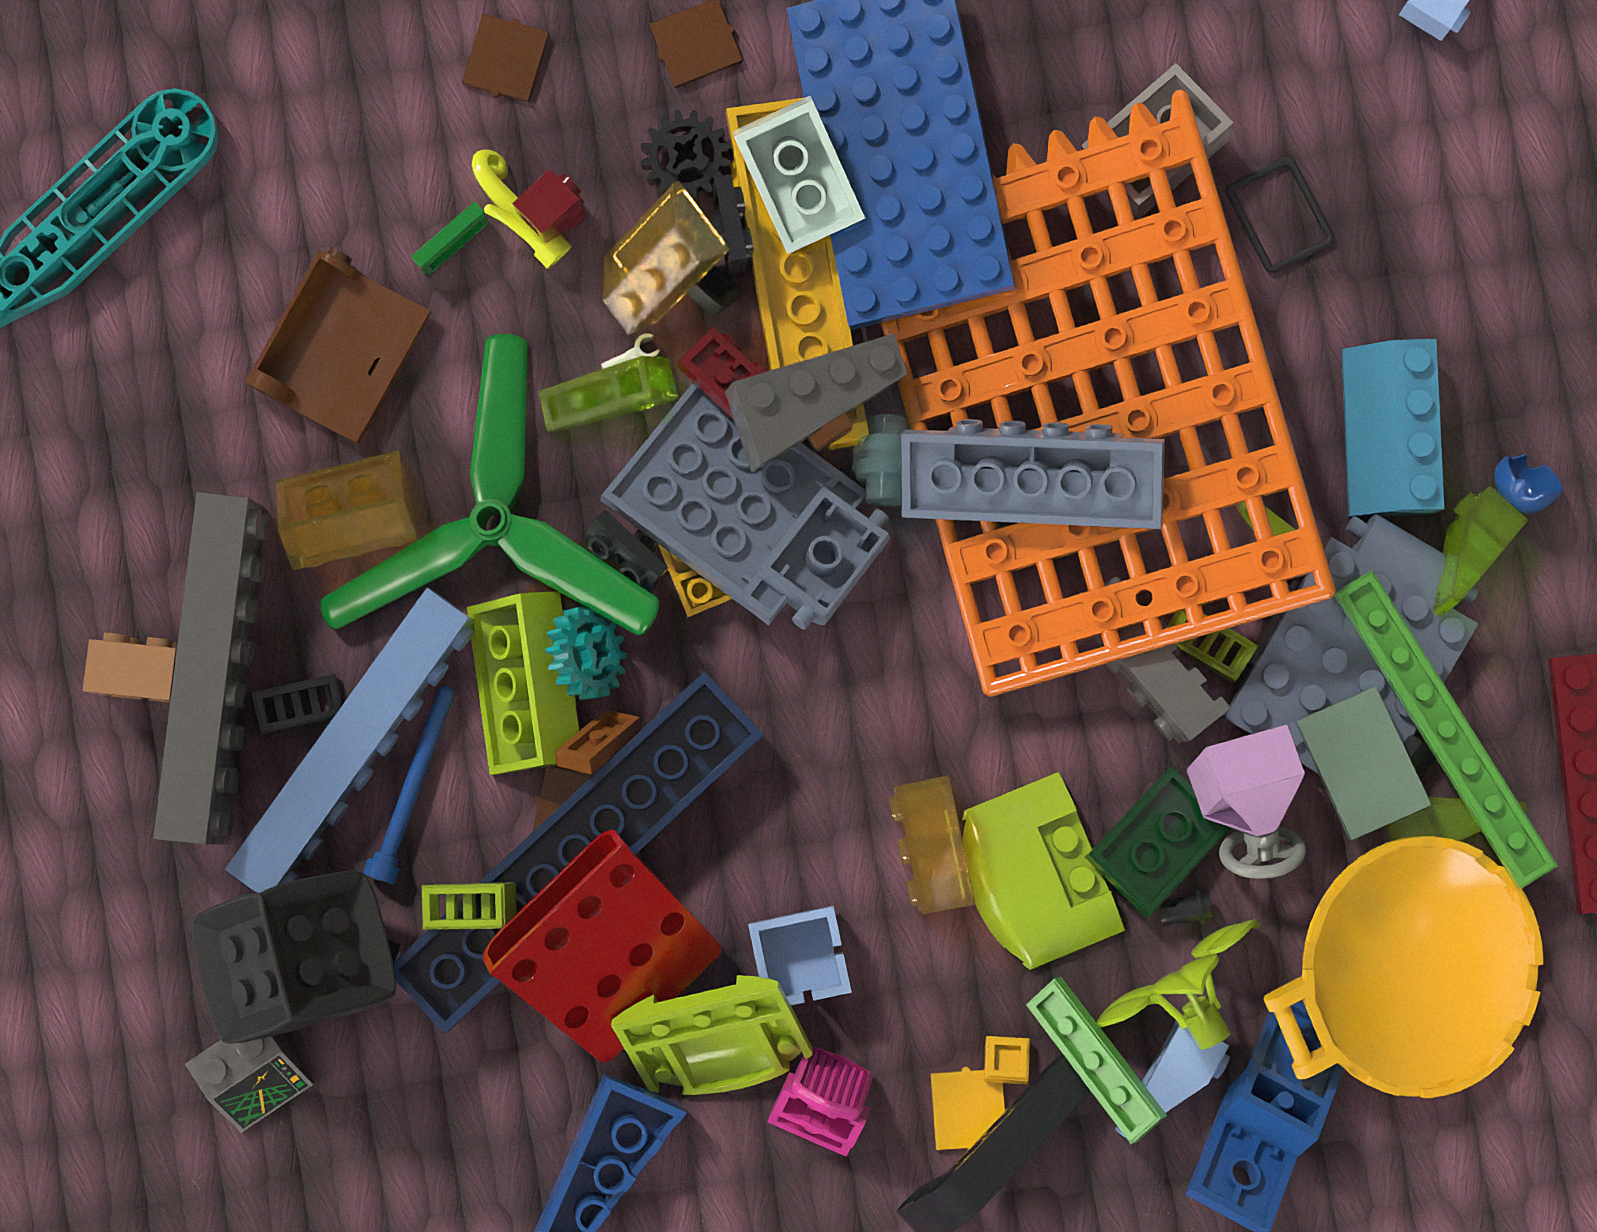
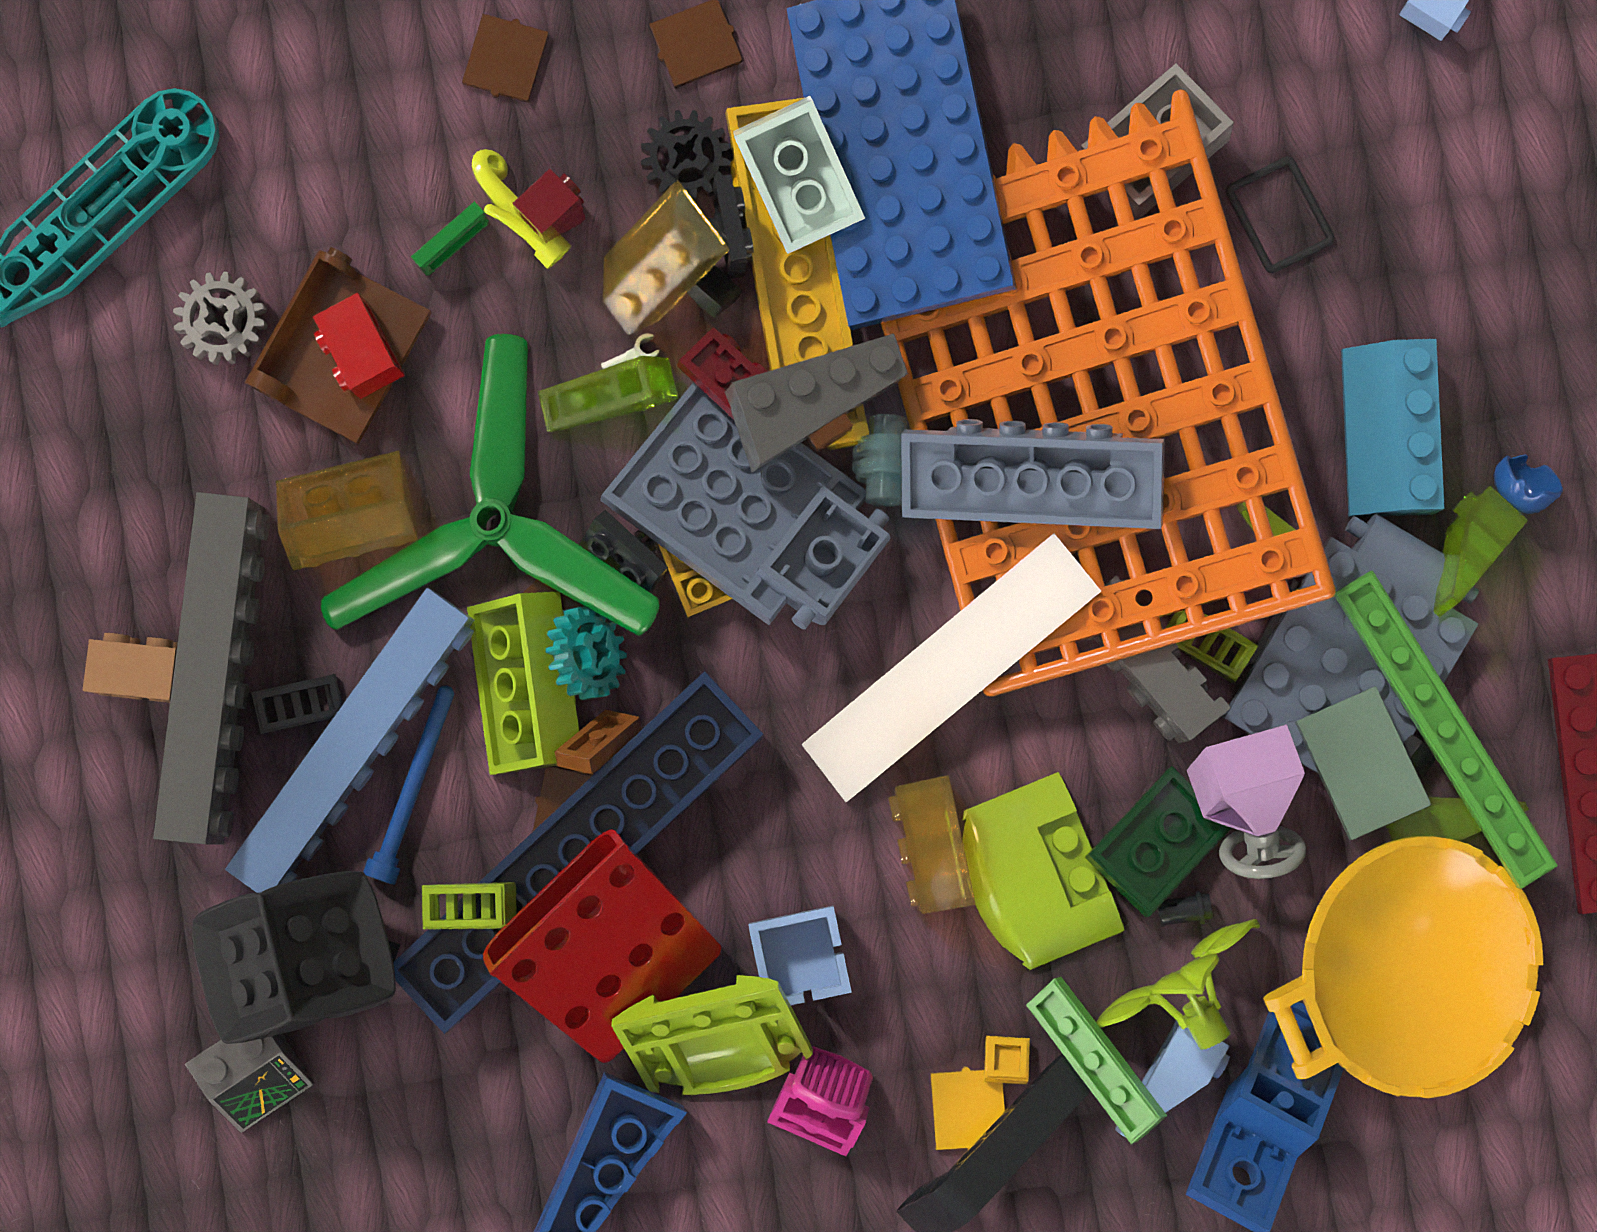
none -> light grey gear [173,272,268,365]
none -> red brick [313,292,405,399]
none -> white sticker [802,533,1101,802]

